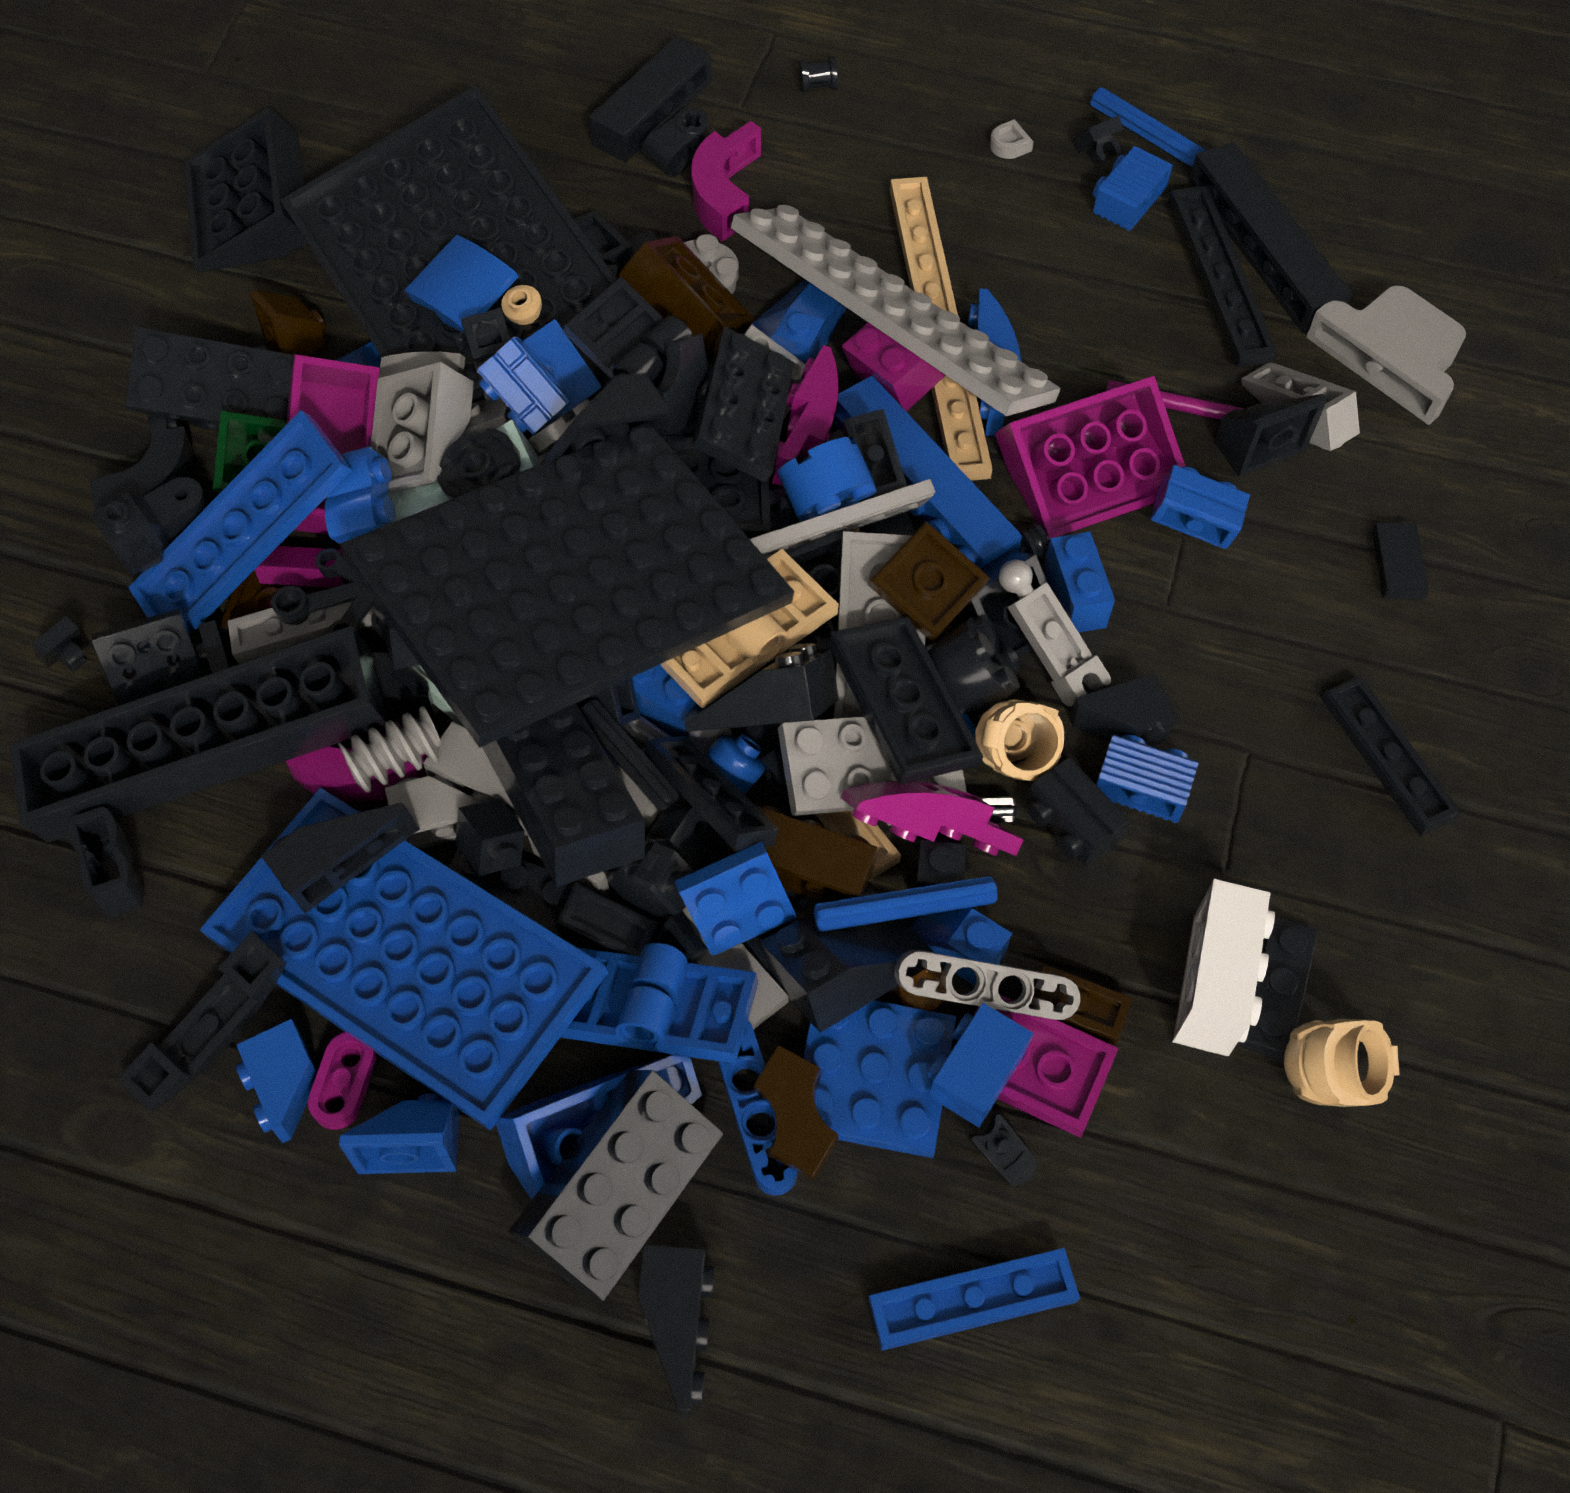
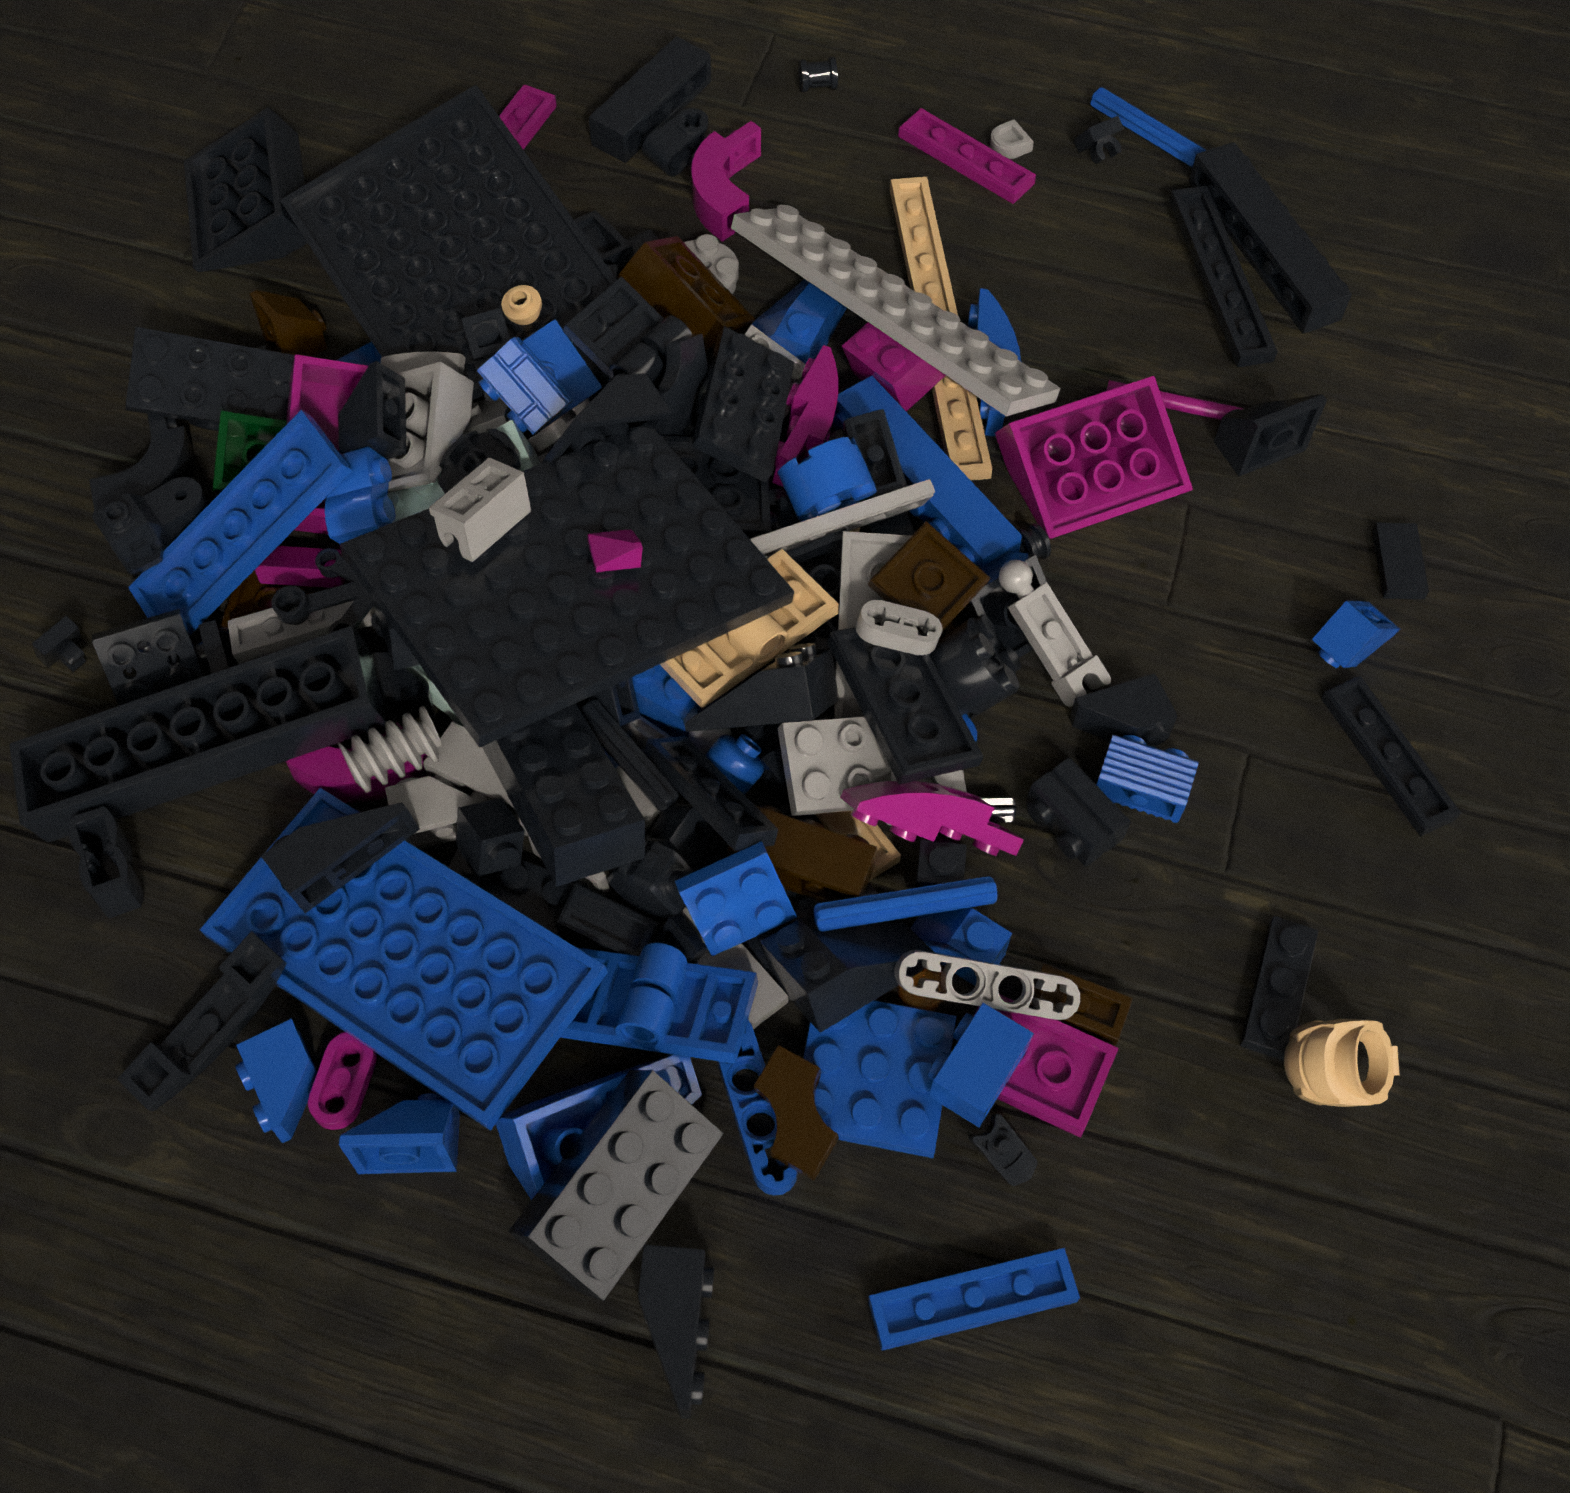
blue slope [404,235,519,332] -> none
tan helmet [975,700,1064,781] -> none
blue brick [1043,531,1115,633] -> none
blue brick [1093,146,1173,231] -> none
blue brick [1150,465,1250,549] -> none
white brick [1173,879,1275,1056] -> none
light grey slope [1241,362,1360,451] -> none
light grey brick [1306,286,1466,425] -> none
none -> black slope [338,361,407,460]
none -> light grey hinge [429,458,531,562]
none -> magenta plate [499,84,557,150]
none -> magenta slope [587,529,643,572]
none -> light grey beam [855,600,943,655]
none -> magenta tile [898,108,1036,204]
none -> blue slope [1312,601,1400,668]

